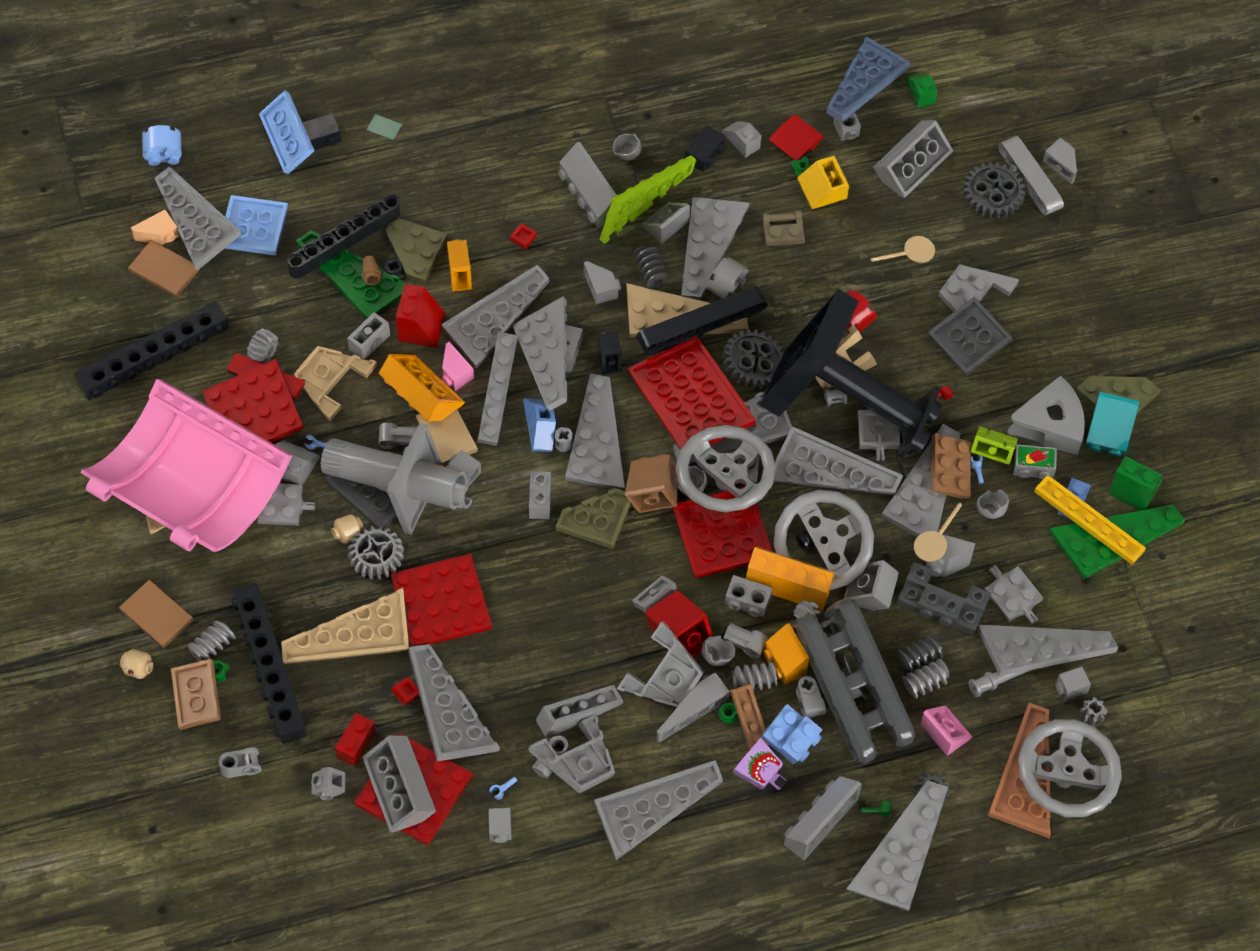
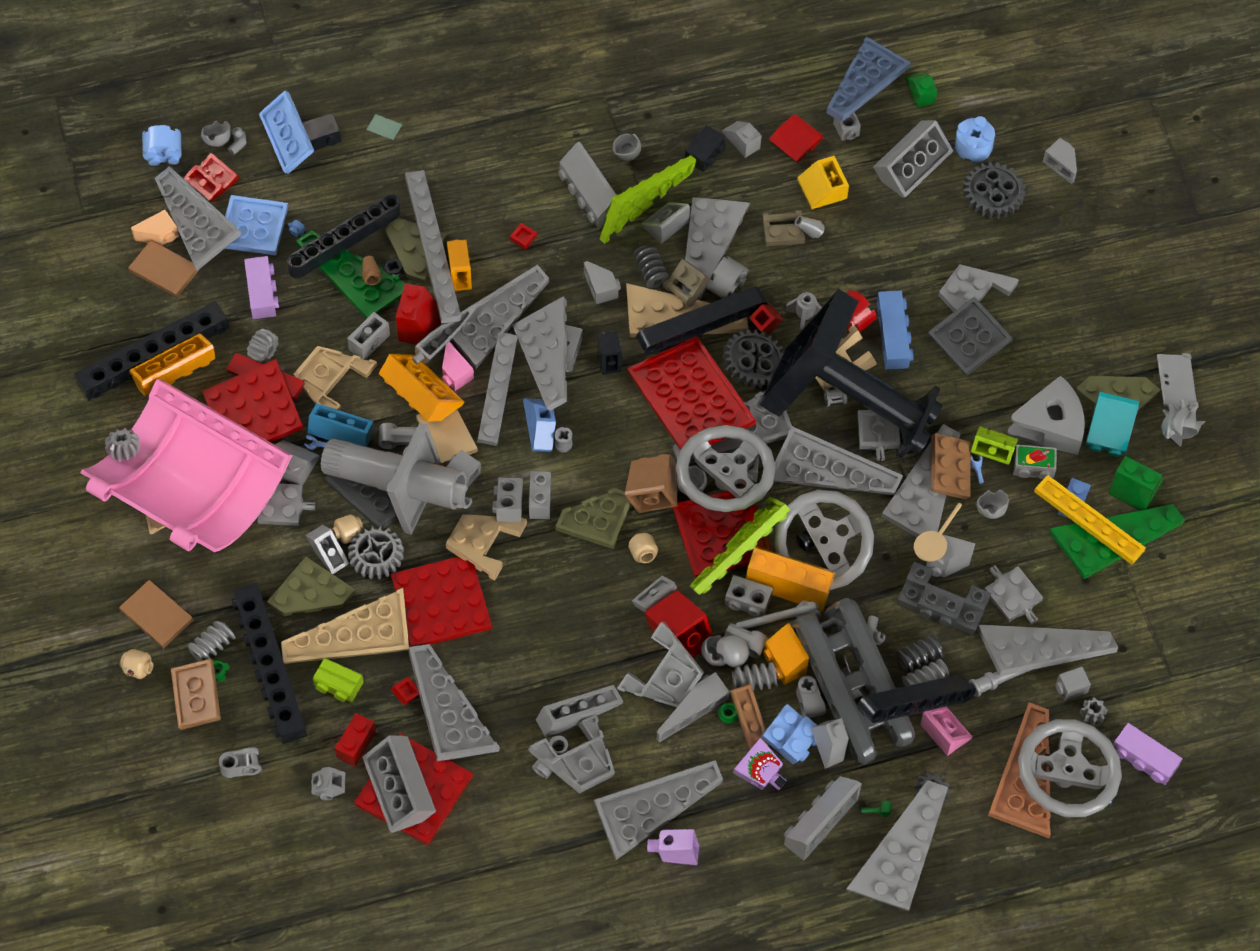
light blue hand [489,777,517,800] -> none
light grey brick [489,808,512,843] -> none
light grey wing [565,374,625,491] -> none
green plate [791,157,810,176] -> none
light grey slope [843,560,899,611] -> none
tan piece [871,236,935,263] -> none
red hand [936,386,953,401] -> none
light grey beam [998,135,1064,215] -> none
none -> light grey gear [105,428,140,462]
none -> light orange slope [129,333,215,396]
none -> slope [183,153,240,202]
none -> light grey hair [201,121,231,147]
none -> light grey arm [228,127,246,155]
none -> lavender brick [244,256,279,319]
none -> olive plate [267,557,355,616]
none -> medium blue plate [288,220,306,237]
none -> light grey slope [306,525,350,574]
none -> dark azure brick [307,403,374,447]
none -> lime brick [313,658,363,703]
none -> light grey plate [405,170,461,323]
none -> light grey piece [412,303,478,364]
none -> tan wing [446,514,527,580]
none -> light grey brick [493,477,523,522]
none -> tan head [628,533,658,564]
none -> lavender torso [647,829,699,865]
none -> dark tan plate [663,259,710,307]
none -> lime wing [690,497,790,595]
none -> light grey hair [716,635,749,667]
none -> light grey piece [736,602,818,629]
none -> red brick [749,304,784,333]
none -> light grey brick [786,292,822,330]
none -> light grey cone [795,215,825,238]
none -> light grey slope [811,718,849,768]
none -> black beam [857,674,976,723]
none -> light grey arm [867,616,885,645]
none -> medium blue brick [877,291,913,370]
none -> light blue brick [955,116,995,162]
none -> lavender brick [1113,723,1183,785]
none -> light grey door [1157,353,1199,409]
none -> light grey hair [1161,399,1205,447]

